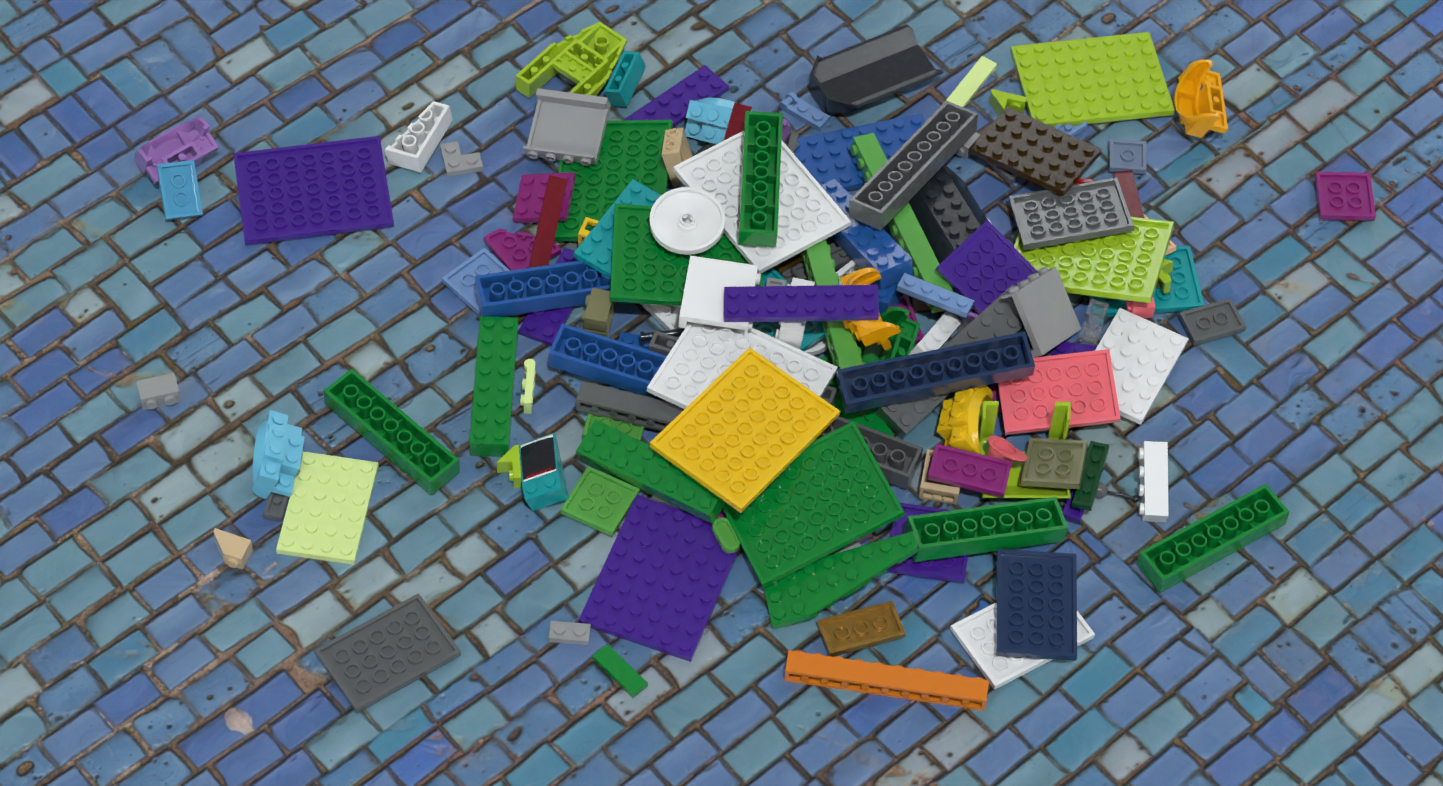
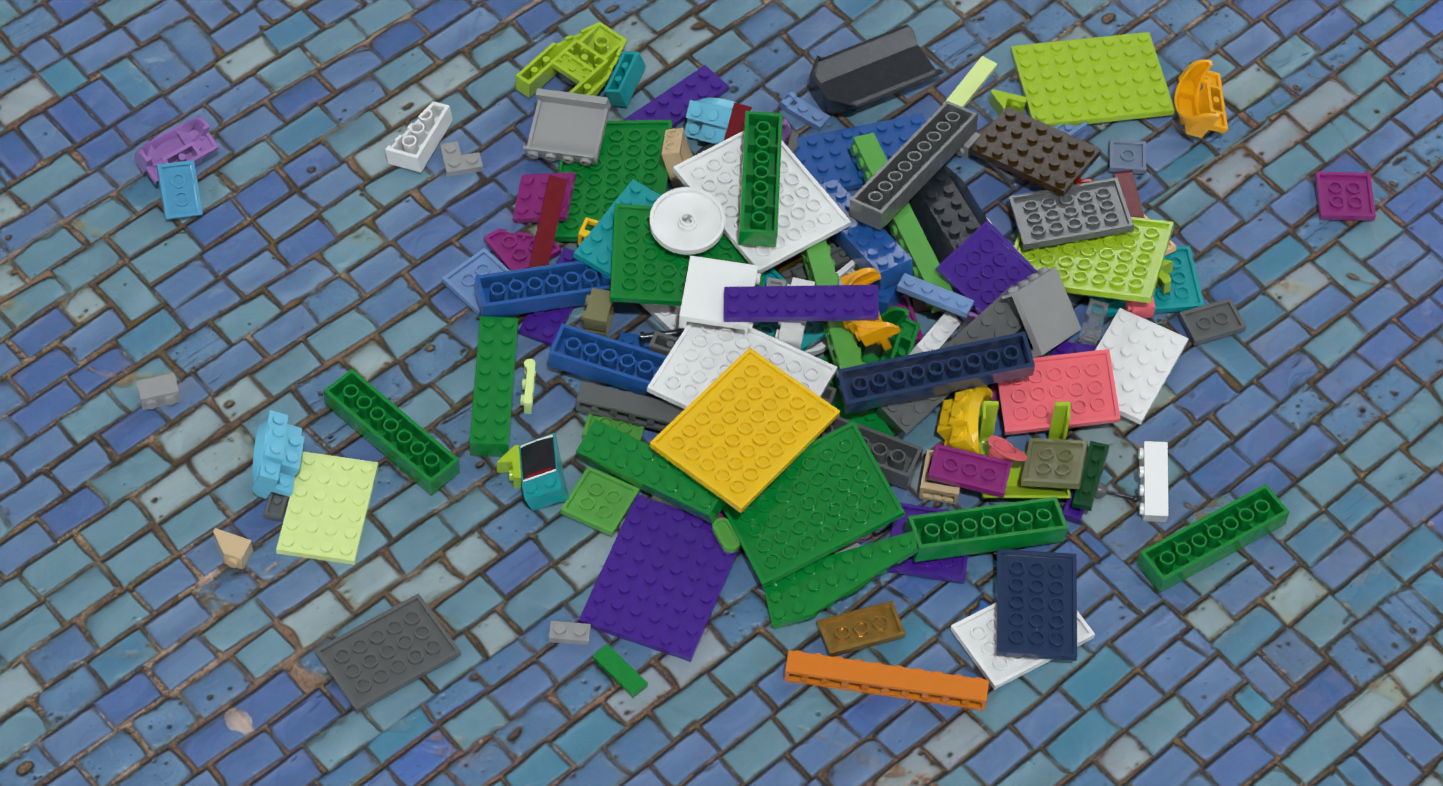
dark purple plate [233,136,394,245] -> none

